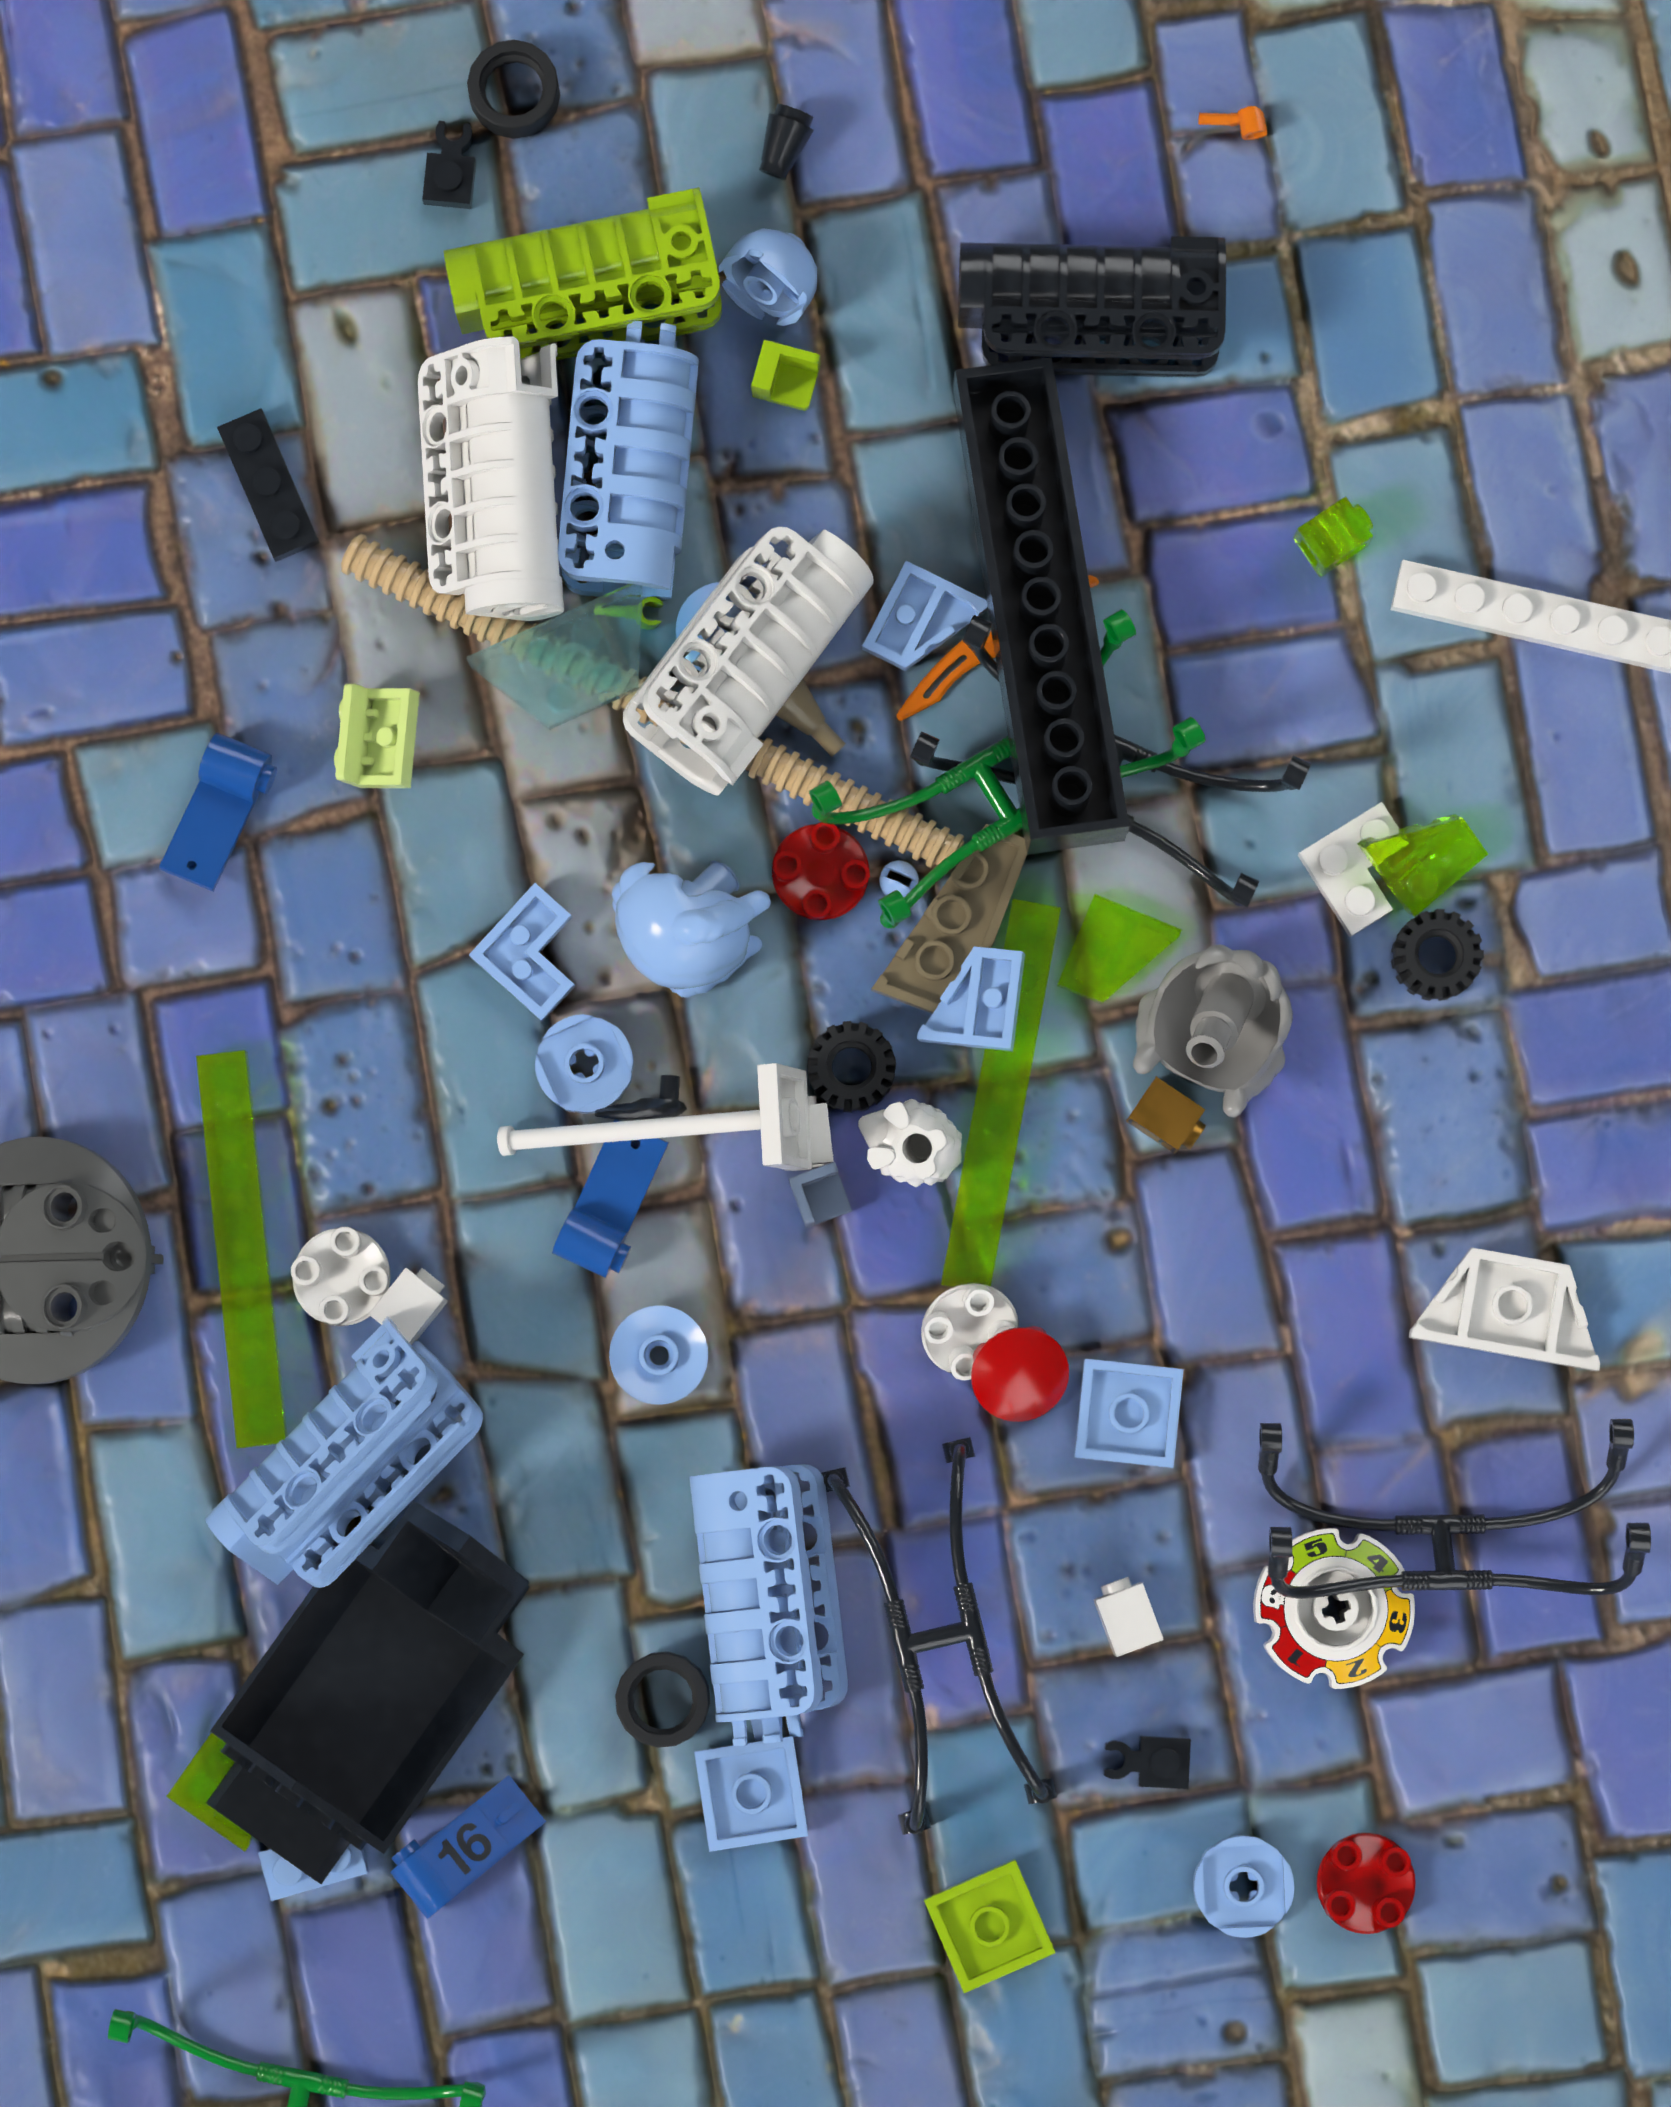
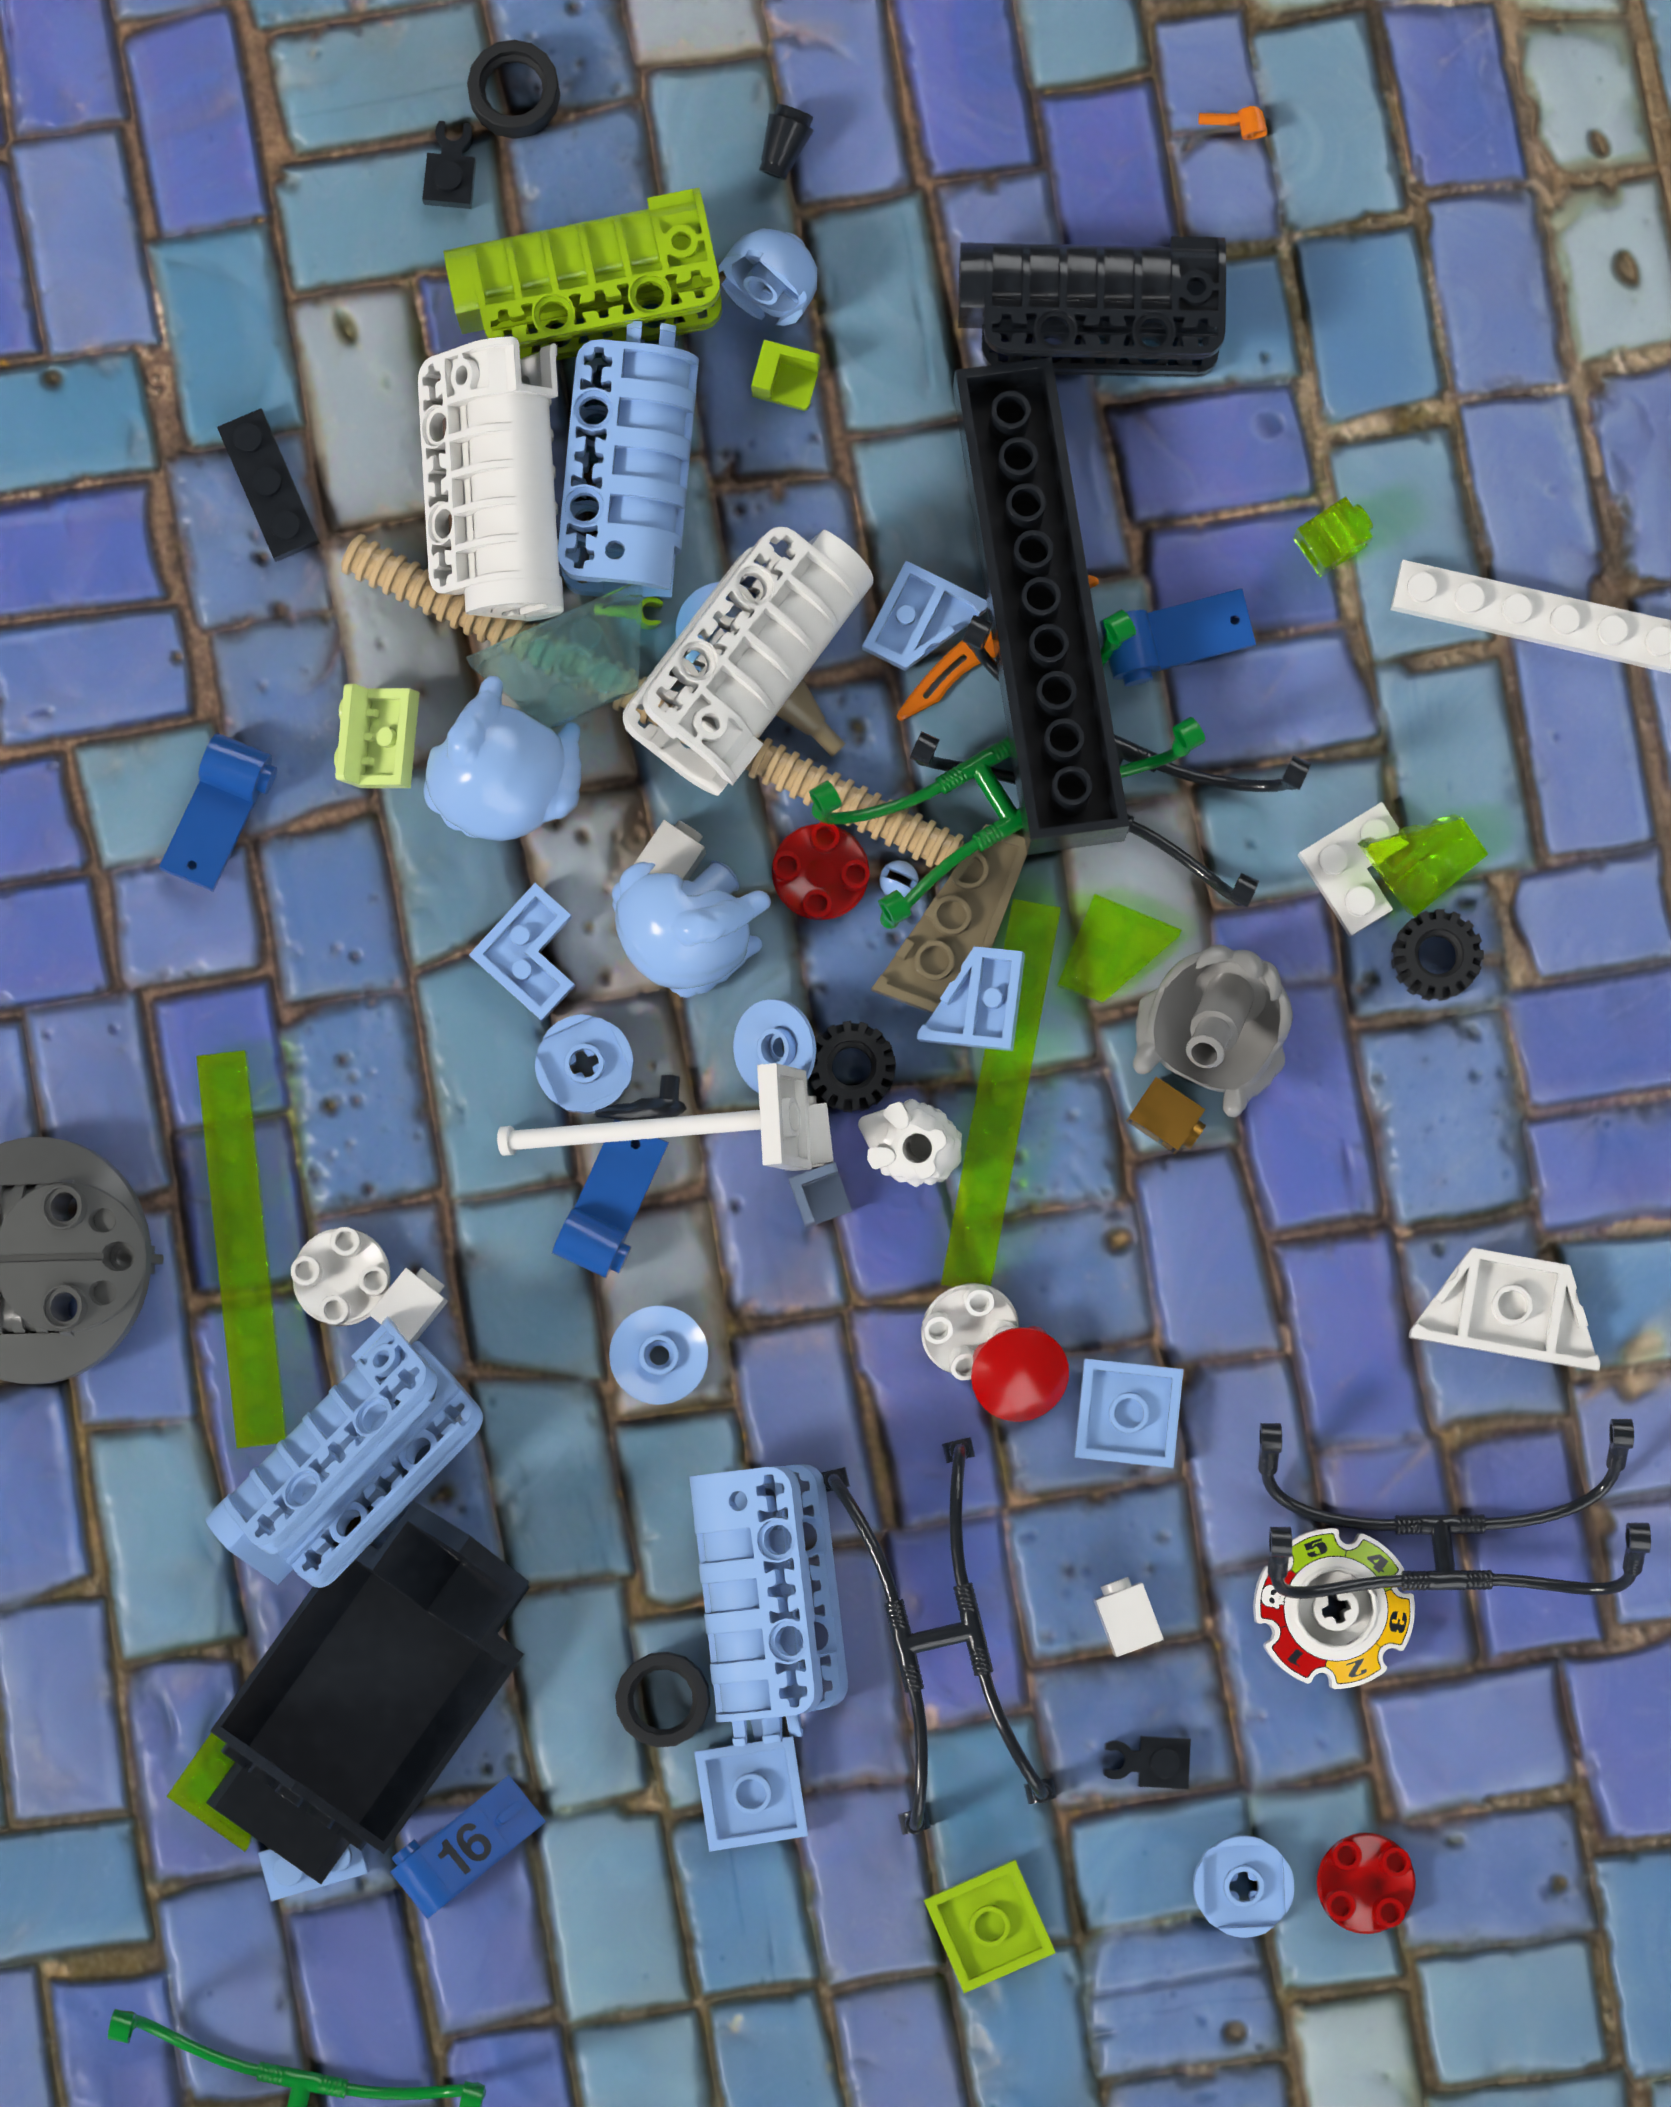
none -> light blue piece [423,676,582,841]
none -> white brick [634,820,706,881]
none -> light blue dish [733,999,816,1093]
none -> blue door [1099,588,1257,686]

